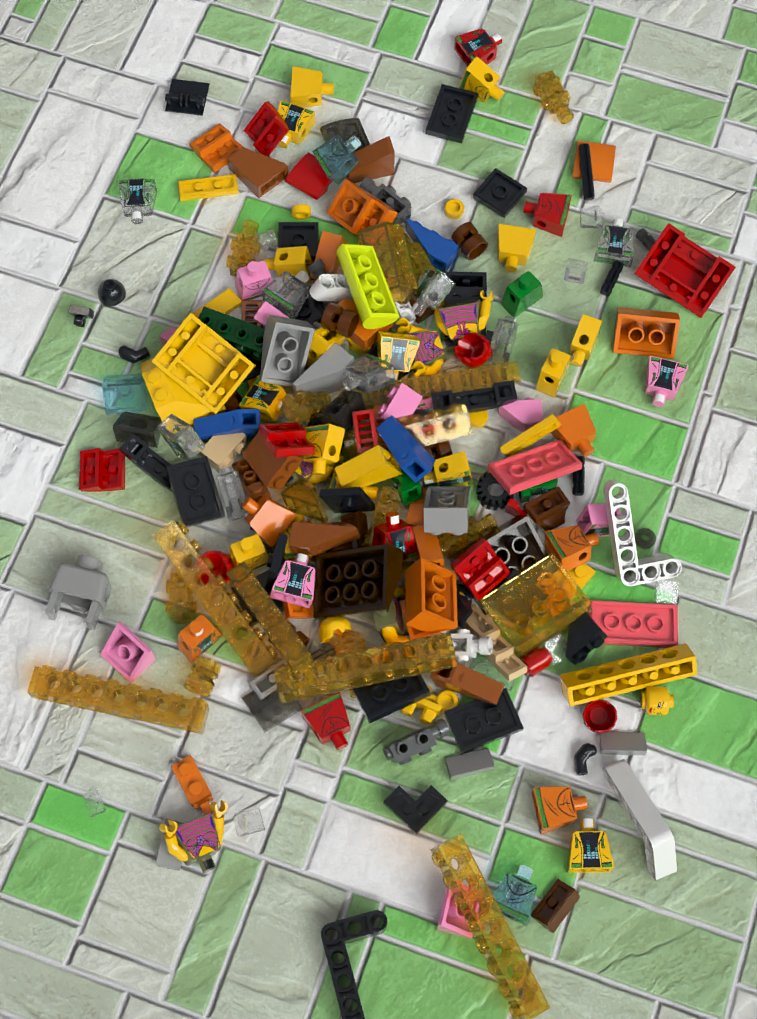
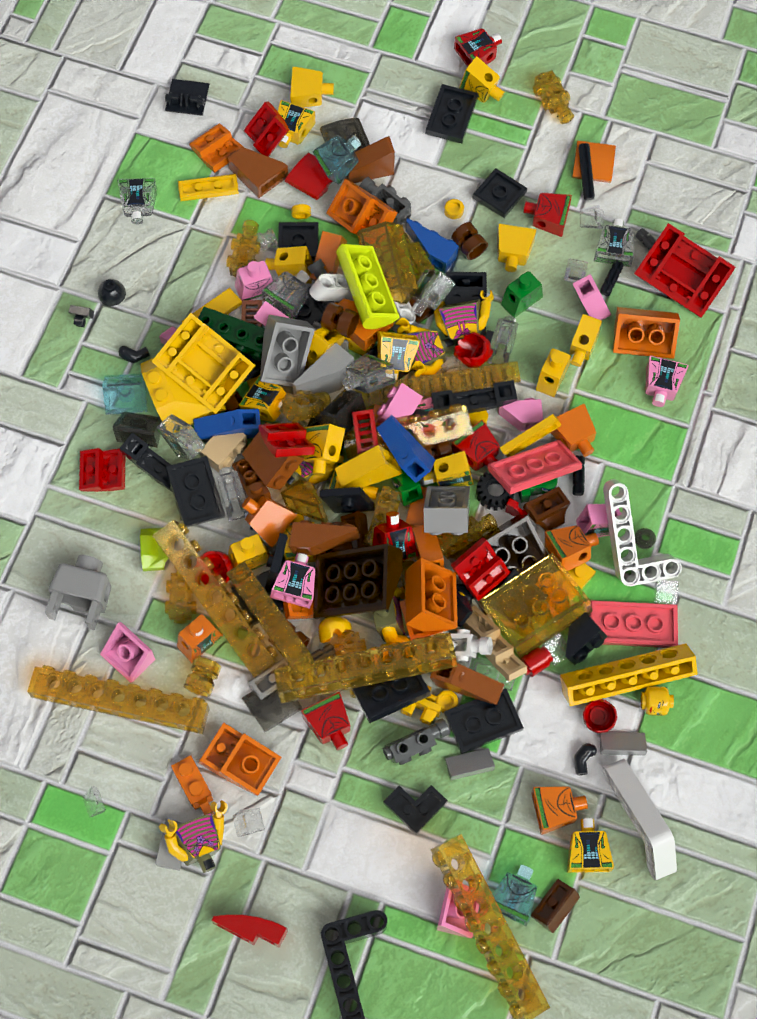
none -> lime slope [140,528,173,572]
none -> orange slope [198,723,282,796]
none -> red slope [211,914,288,948]
none -> red torso [451,420,500,471]
none -> bright pink slope [572,274,611,321]

